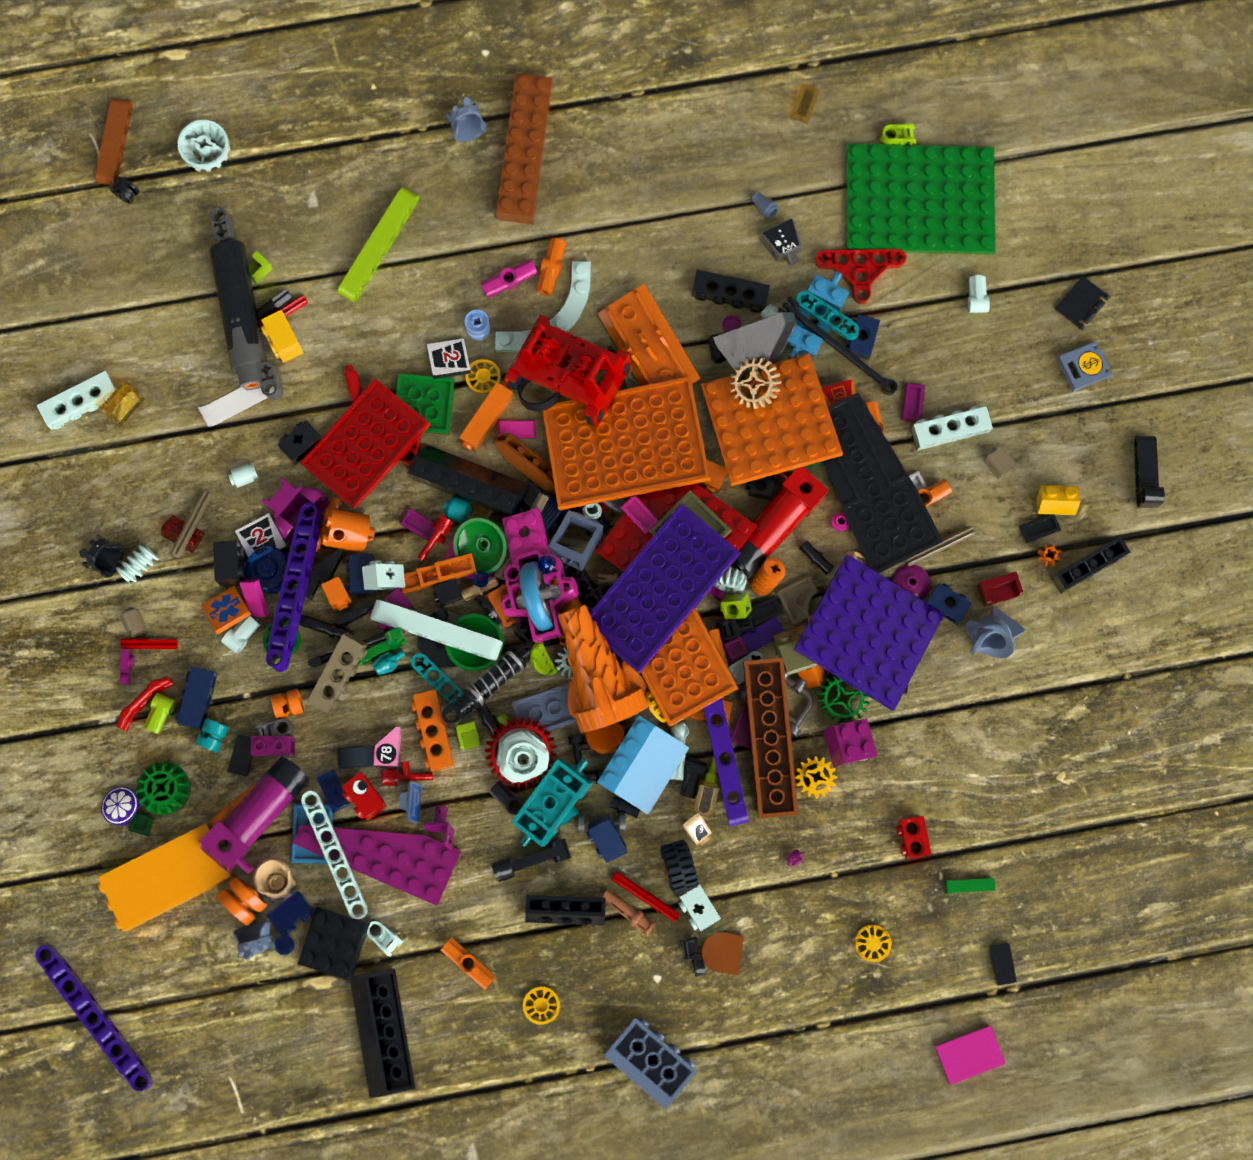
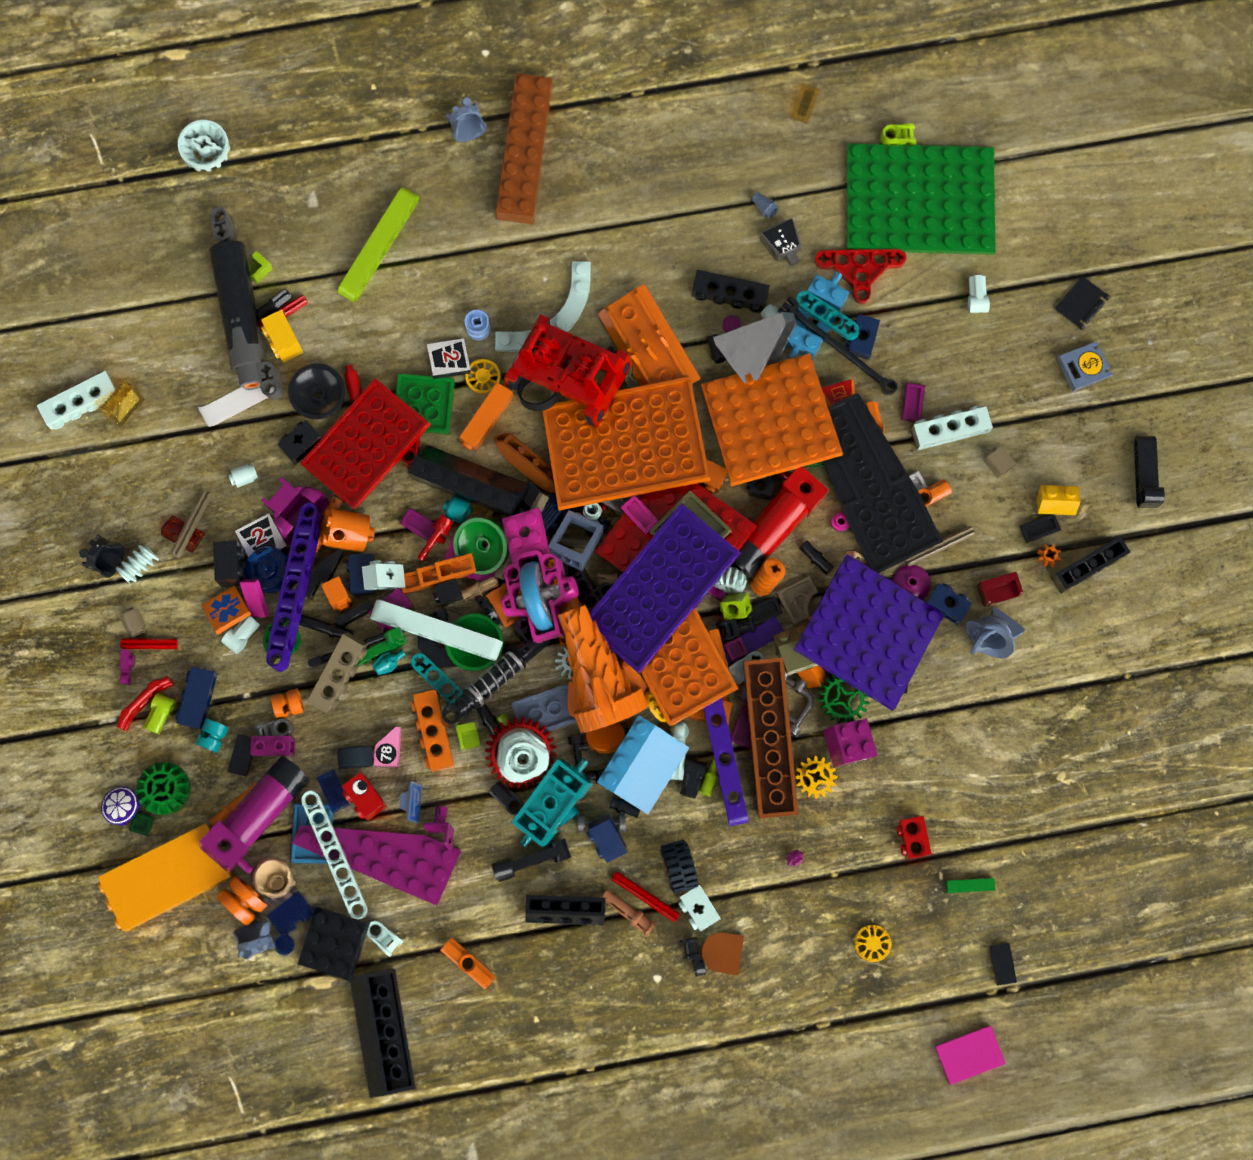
dark purple beam [35,945,153,1092] -> none
dark orange beam [95,98,133,185] -> none
black wheel [110,176,140,204] -> none
red piece [381,761,433,787] -> none
clear blue hinge [473,571,489,588] -> none
dark pink piece [480,259,538,299] -> none
dark pink tile [498,420,536,439] -> none
yellow wheel [523,987,560,1025] -> none
lime tile [530,643,558,675] -> none
orange piece [536,238,567,296] -> none
clear blue plate [538,555,555,575] -> none
sand blue brick [604,1017,697,1109] -> none
slope [681,813,712,846] -> none
tile [693,780,720,818] -> none
tan gear [729,357,781,409] -> none
none -> black dish [288,364,346,419]

